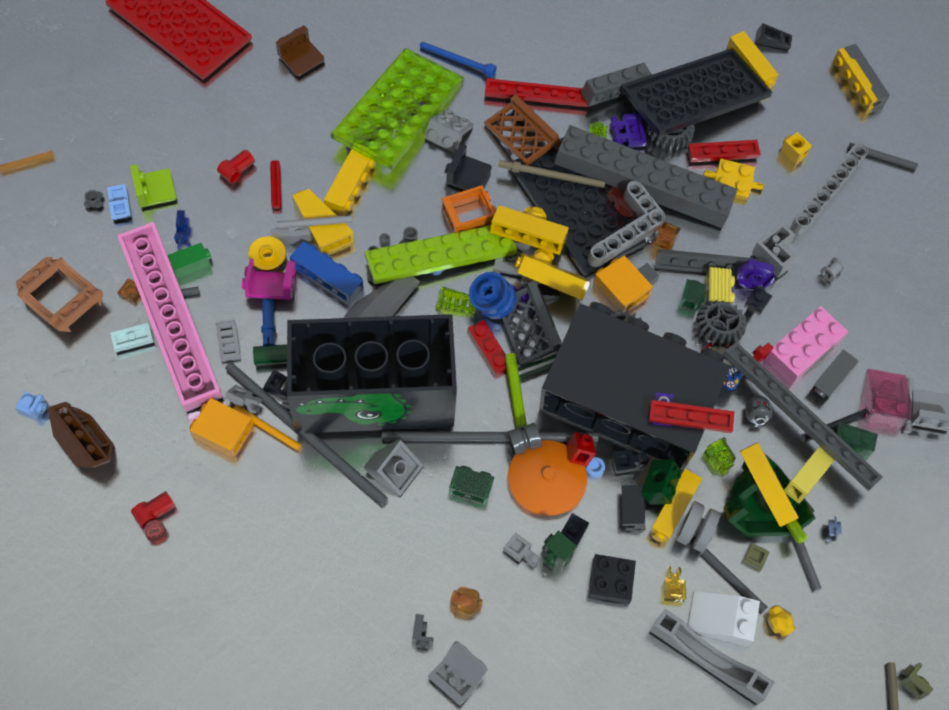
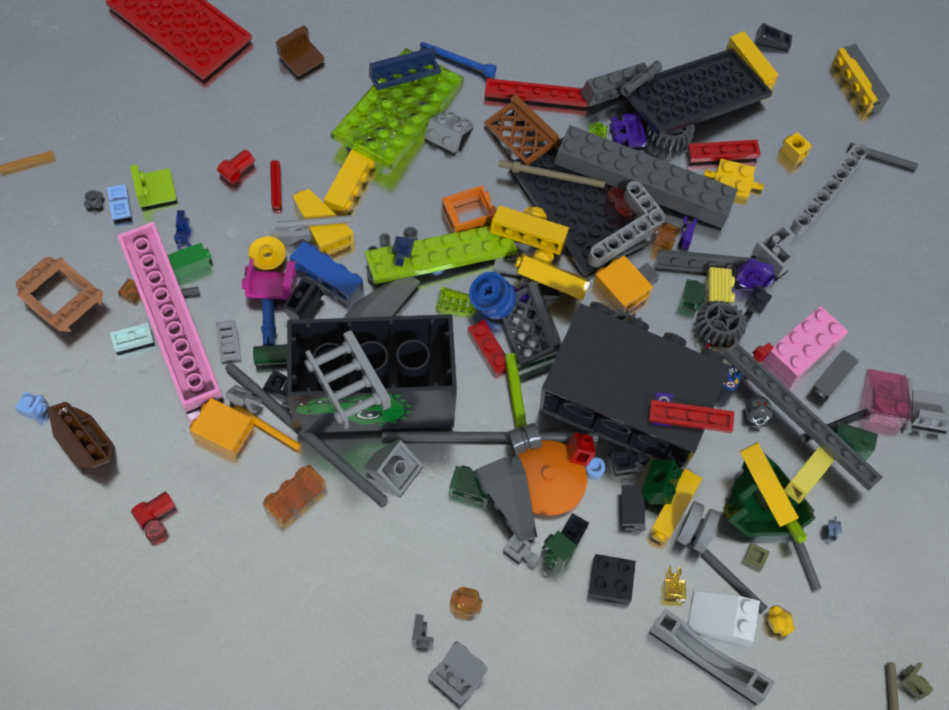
black bracket [444,143,492,190] -> none
clear neon green brick [704,437,736,472] -> none
light grey bush [821,257,845,281] -> none
none -> clear orange brick [262,464,326,526]
none -> black brick [282,277,324,320]
none -> light grey fence [304,330,391,429]
none -> dark blue fence [369,46,441,90]
none -> dark blue plate [392,236,414,267]
none -> dark grey wedge [475,455,537,542]
none -> dark grey pin [620,61,662,96]
none -> dark purple plate [679,216,697,251]

